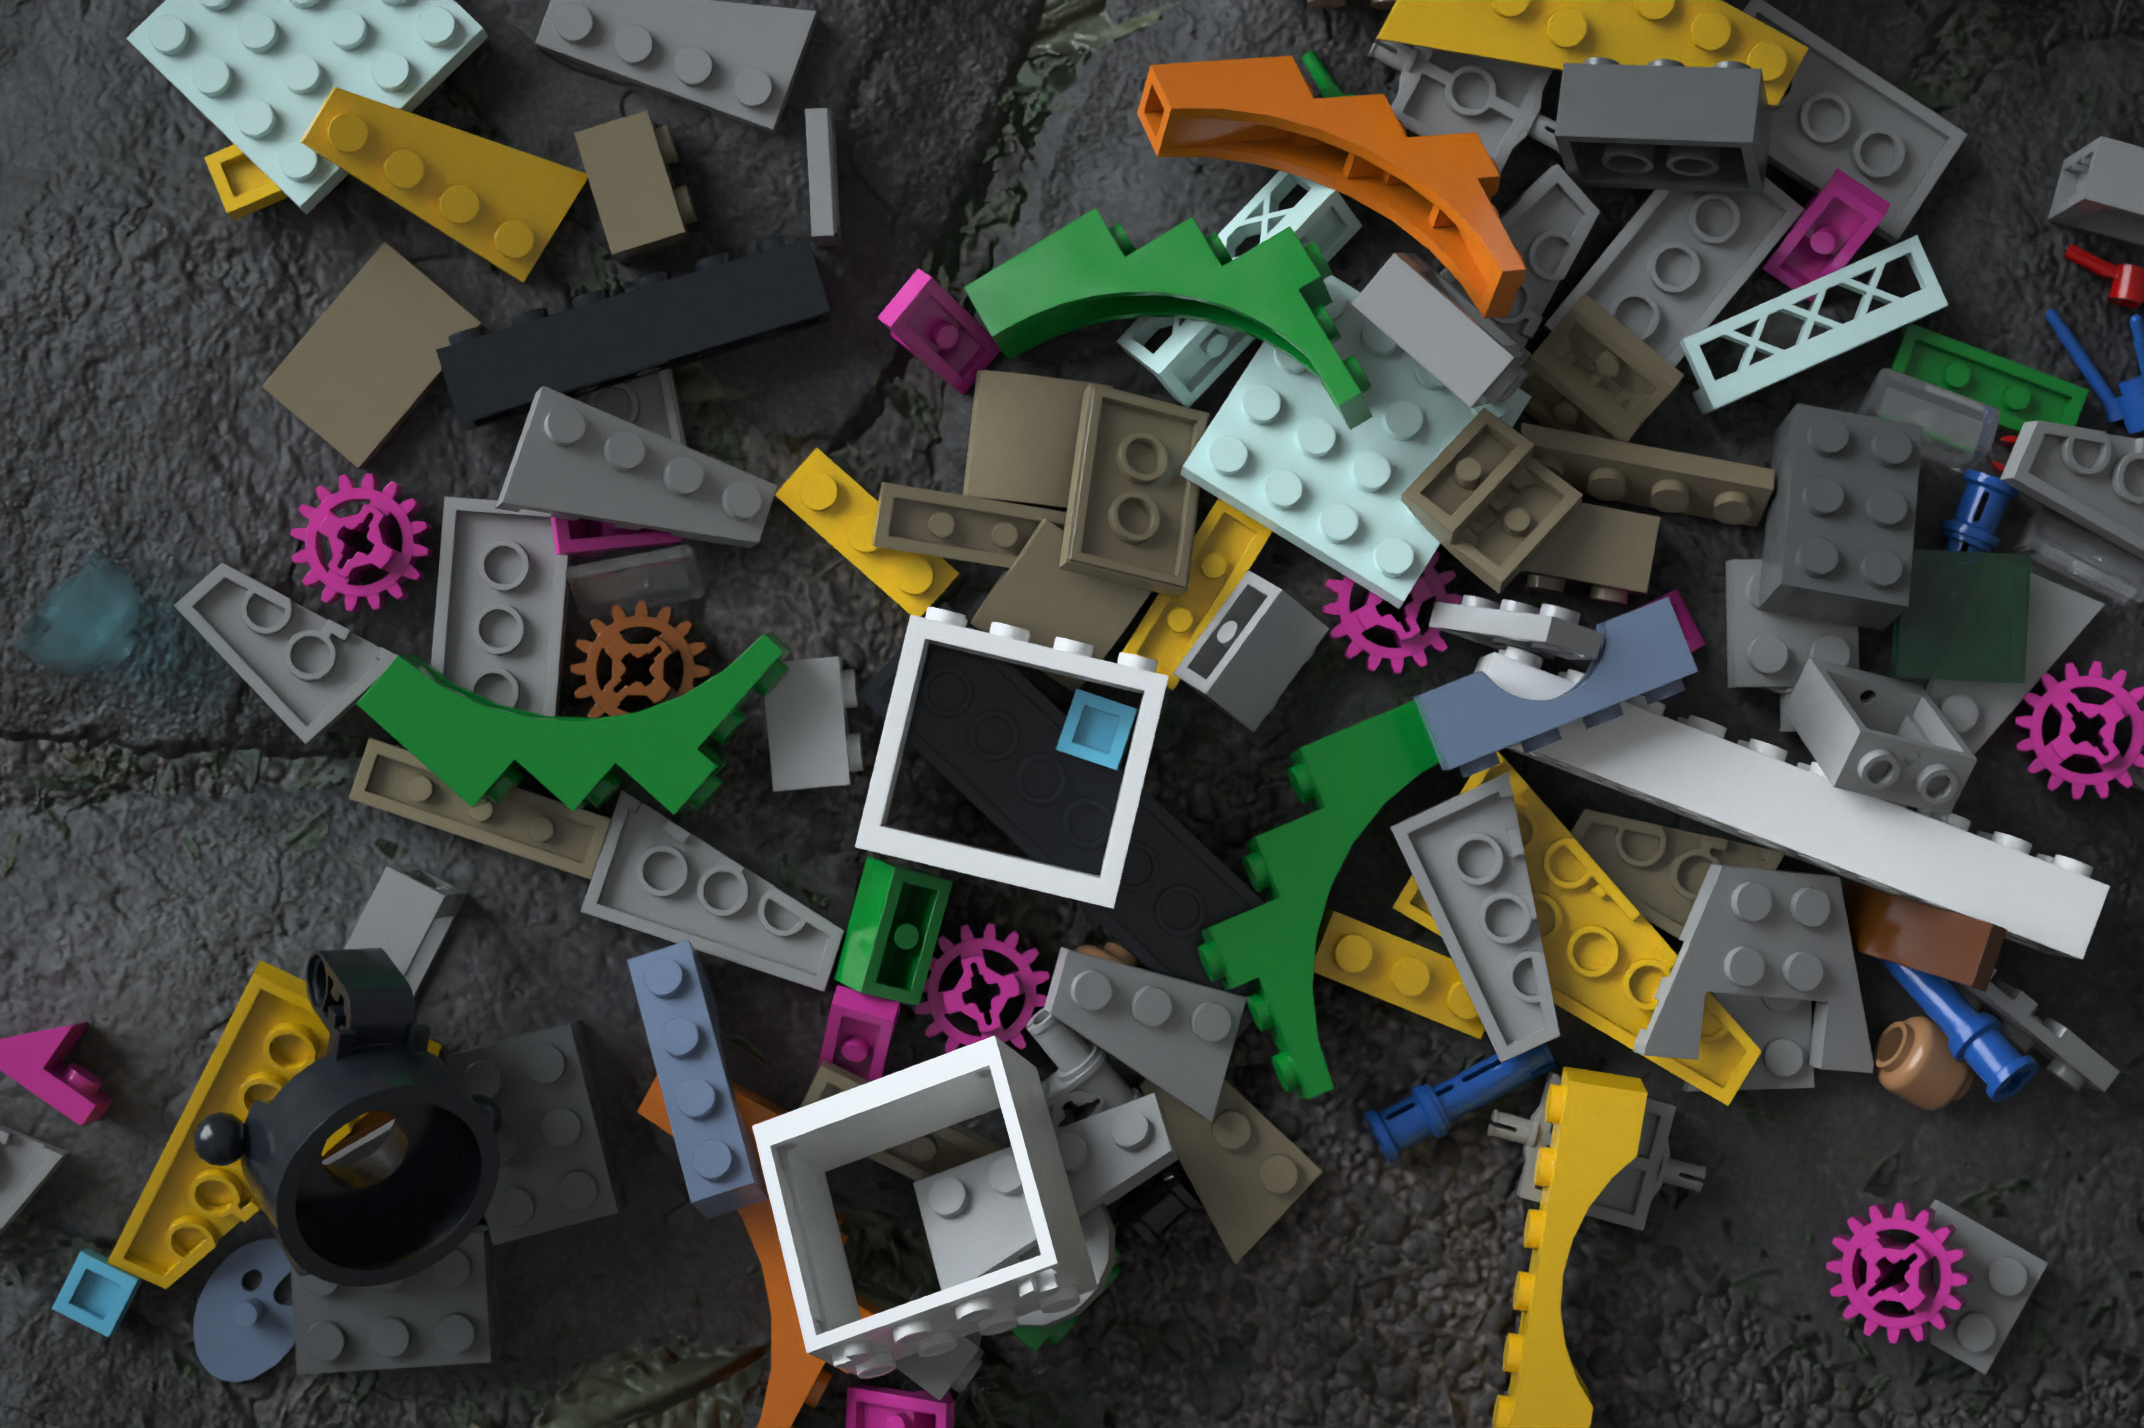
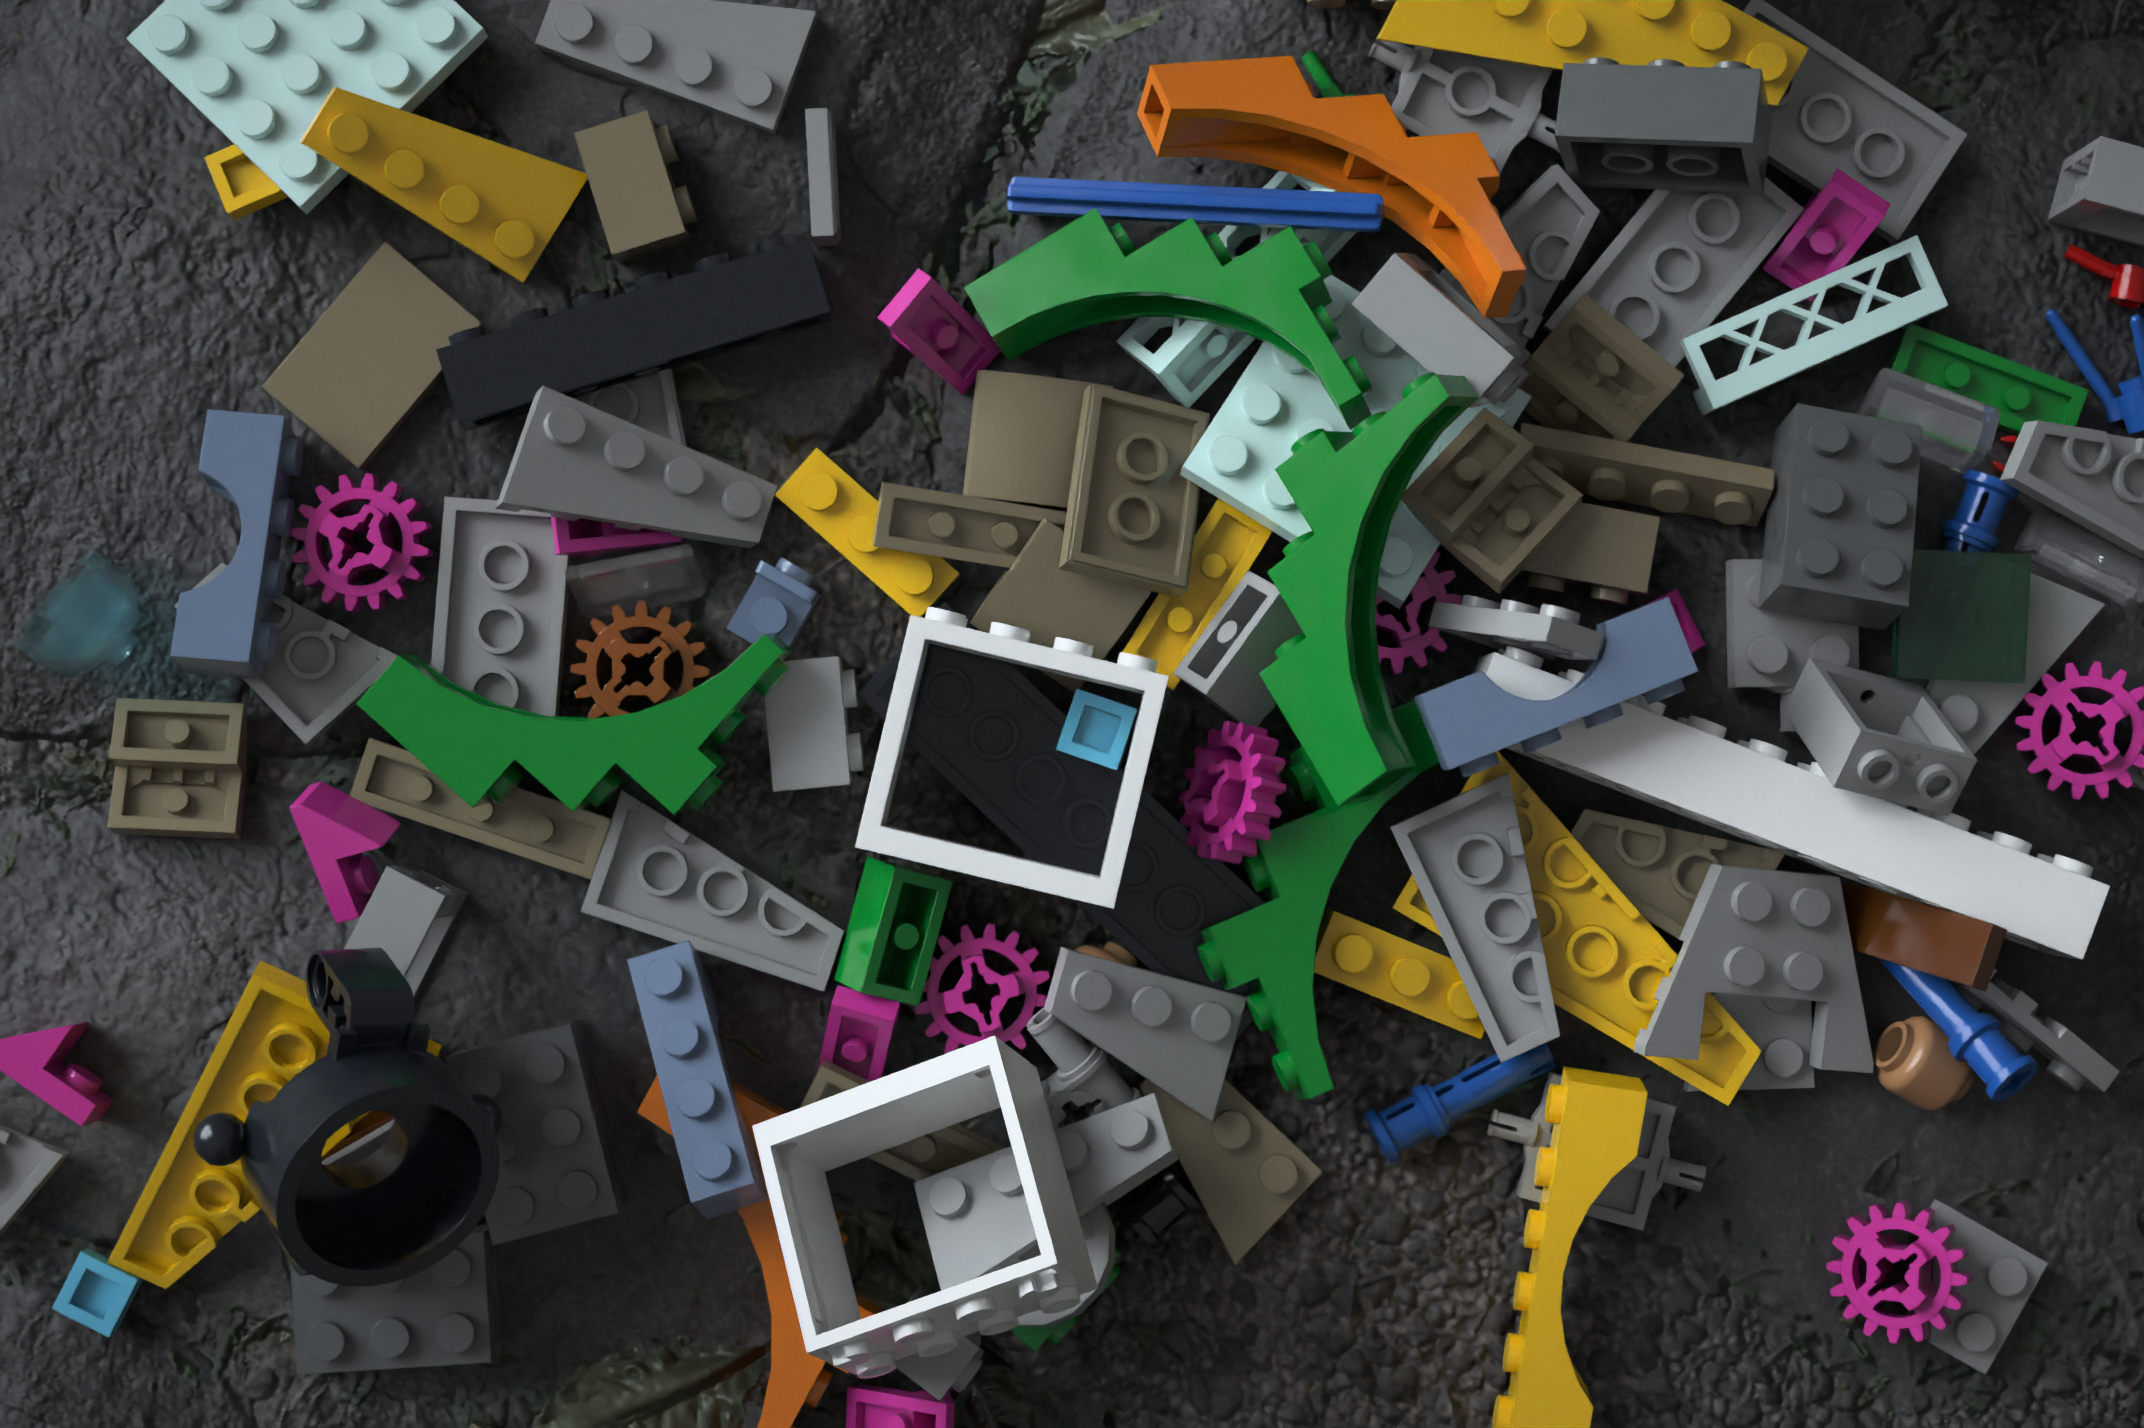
sand blue piece [193,1238,295,1382] -> none
none -> dark tan slope [107,698,247,840]
none -> sand blue arch [170,409,303,680]
none -> dark pink slope [289,782,400,924]
none -> sand blue bracket [726,557,821,661]
none -> blue axle [1006,177,1384,233]
none -> dark pink gear [1179,721,1287,864]
none -> green arch [1259,372,1478,806]

